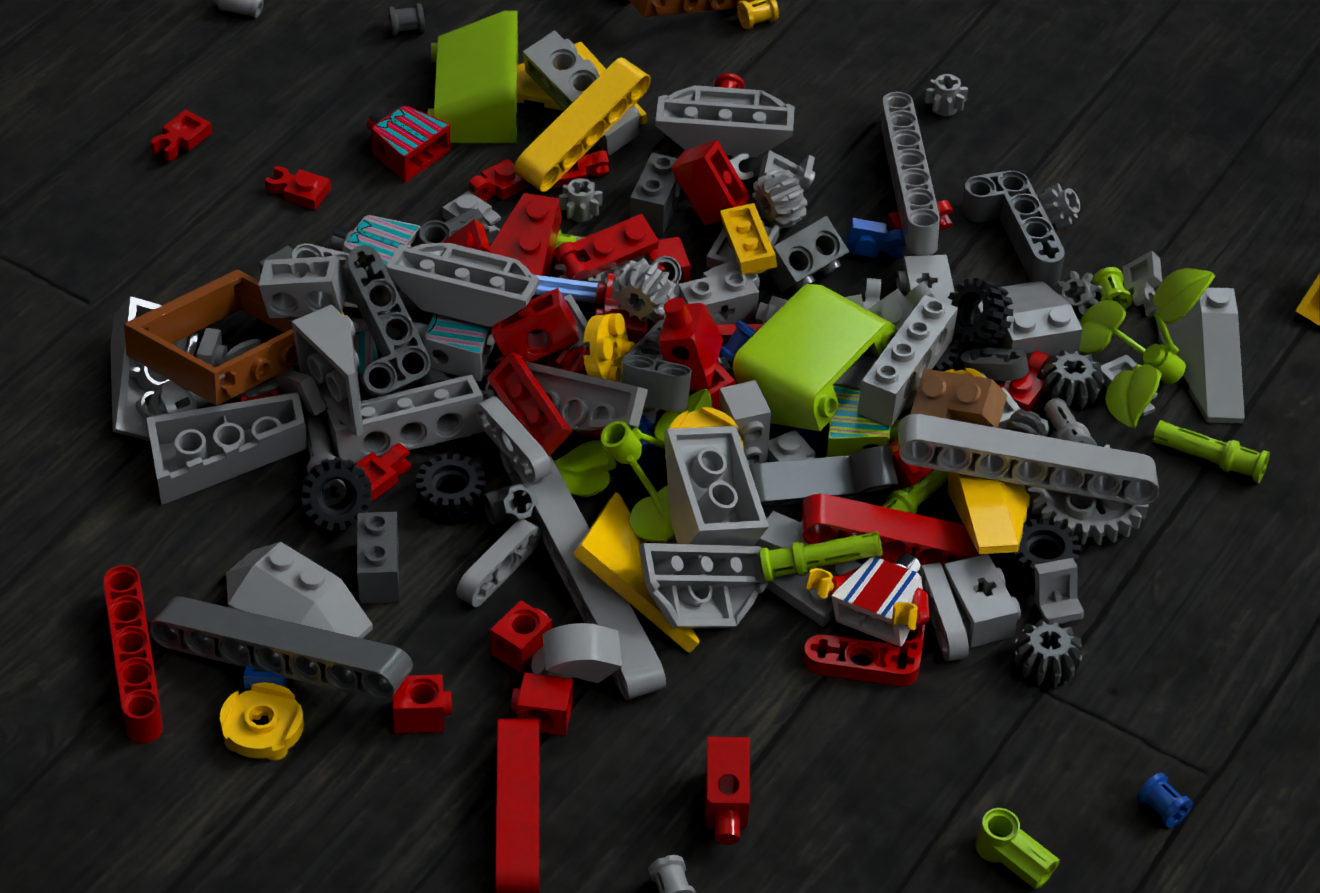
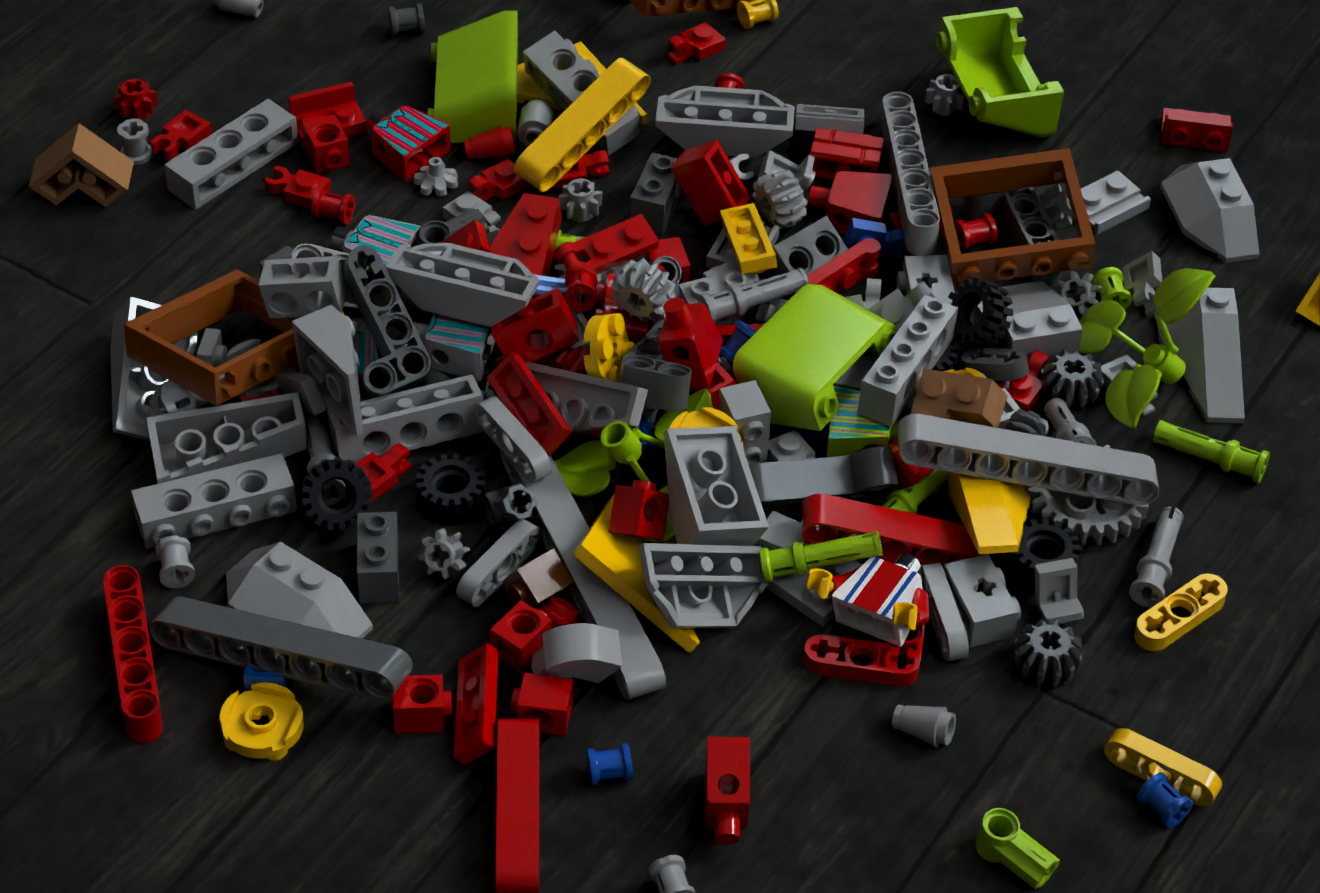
none -> medium nougat brick [29,123,134,207]
none -> red gear [113,79,158,120]
none -> light grey bush [117,118,152,165]
none -> light grey brick [131,453,297,549]
none -> light grey bush [155,535,195,588]
none -> light grey brick [164,99,298,210]
none -> red bracket [288,82,367,148]
none -> red brick [302,114,350,174]
none -> red bush [311,187,355,225]
none -> light grey plant [413,157,458,196]
none -> light grey gear [418,528,470,579]
none -> red plate [453,643,499,765]
none -> red cone [464,125,516,160]
none -> brick [502,549,574,608]
none -> light grey brick [517,99,554,147]
none -> red plate [540,596,579,628]
none -> red bush [564,265,598,312]
none -> blue bush [586,743,633,786]
none -> red brick [608,480,669,541]
none -> red plate [667,22,726,64]
none -> light grey pin [698,268,809,323]
none -> light grey plate [795,104,864,135]
none -> red plate [807,238,881,293]
none -> red torso [808,171,893,234]
none -> red brick [810,128,884,181]
none -> light grey cone [892,705,956,747]
none -> dark orange window [930,148,1095,286]
none -> lime windscreen [936,7,1064,138]
none -> red bush [954,213,998,251]
none -> light grey plate [1081,171,1151,235]
none -> yellow beam [1104,728,1222,807]
none -> light grey pin [1129,506,1184,608]
none -> yellow beam [1134,574,1228,651]
none -> red bracket [1160,108,1233,152]
none -> light grey wedge [1160,158,1260,263]

